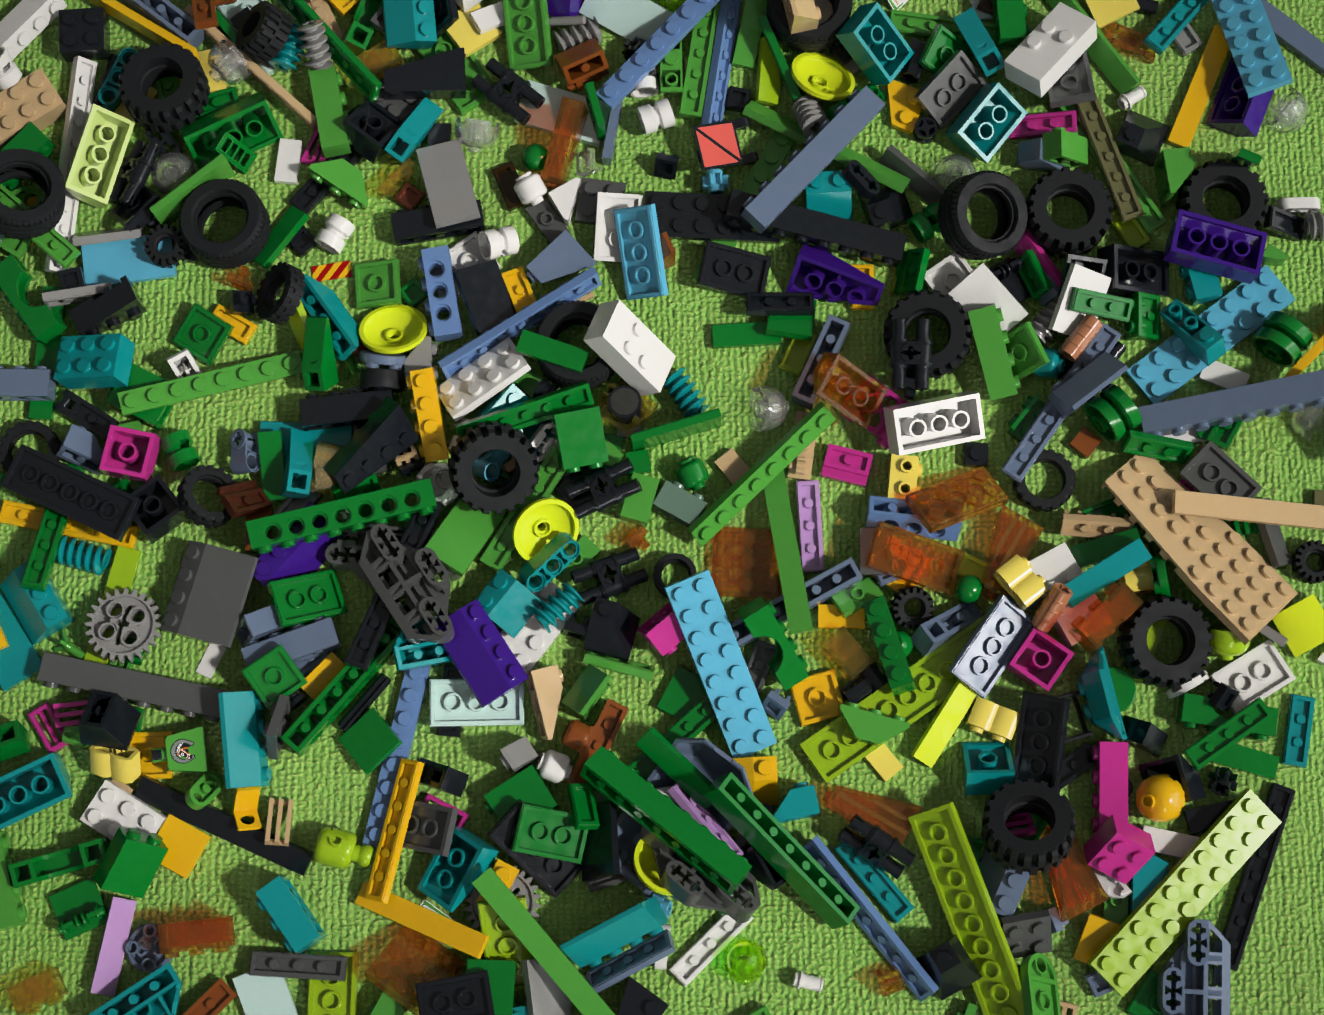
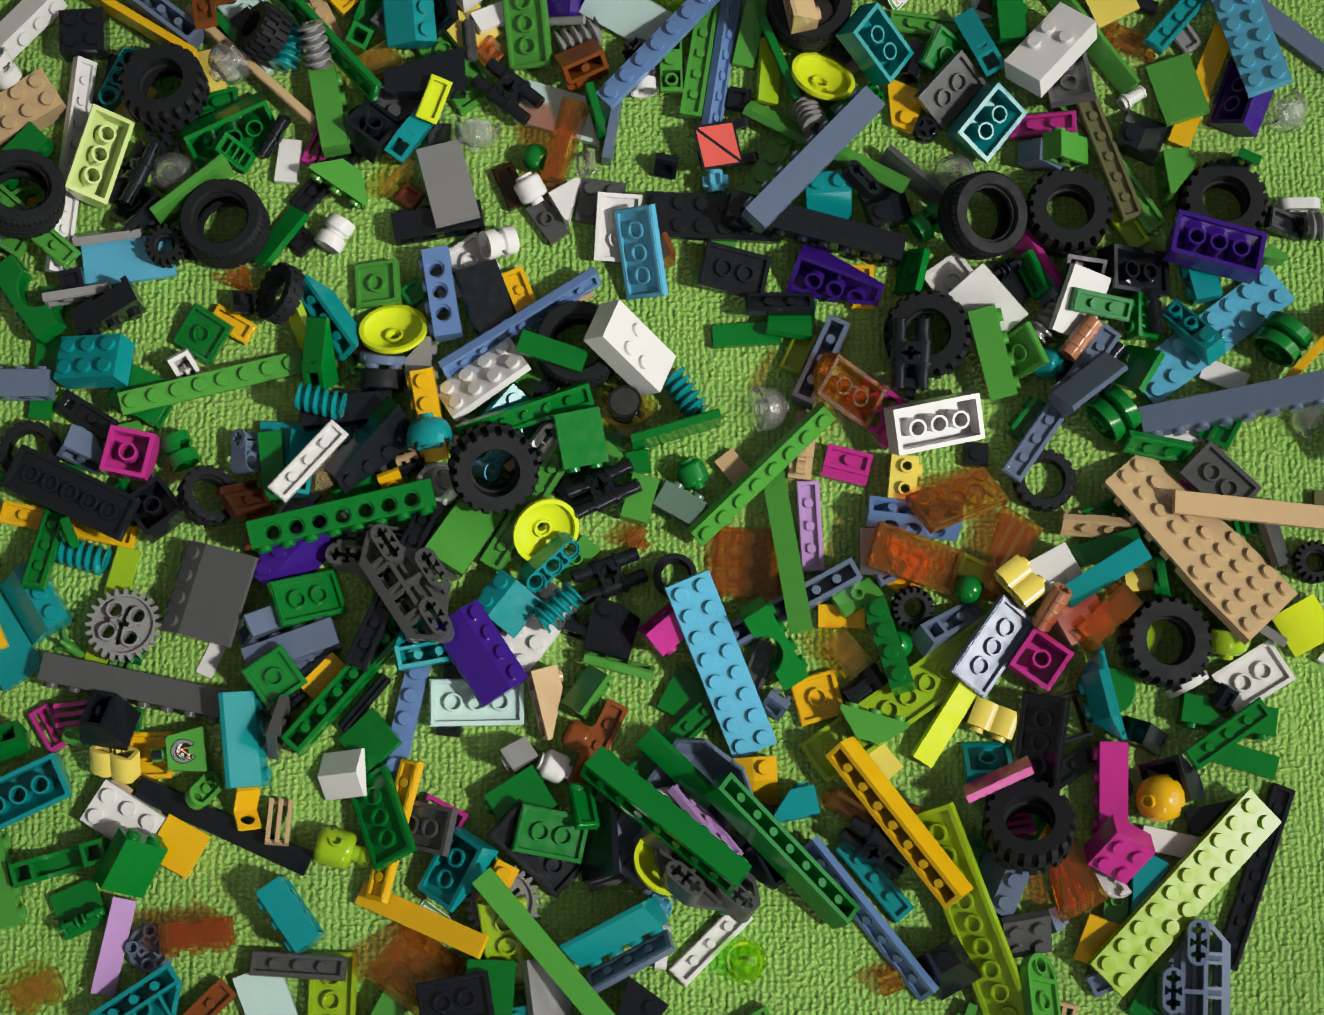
sticker [311,260,352,282] -> none
black slope [419,758,469,798] -> none
sand blue slope [526,230,597,285] -> none
white wheel [637,98,676,135] -> none
white pin [792,970,824,993] -> none
dark orange tile [1069,426,1102,459] -> none
black gear [1208,766,1238,796] -> none
teal tile [1281,694,1315,768] -> none
none -> green plate [59,516,81,549]
none -> black pin [256,113,292,159]
none -> white tile [267,419,349,503]
none -> teal piece [295,382,347,420]
none -> white slope [317,748,367,801]
none -> green tile [350,764,417,872]
none -> yellow bracket [376,467,405,489]
none -> teal cylinder [406,413,454,450]
none -> neon yellow tile [415,74,453,125]
none -> dark grey axle [462,19,478,62]
none -> clear orange tile [475,35,505,65]
none -> yellow brick [825,735,974,910]
none -> tile [962,756,1035,803]
none -> green tile [1110,344,1165,393]
none -> bright green tile [1145,52,1210,127]
none -> black axle [1146,289,1165,334]

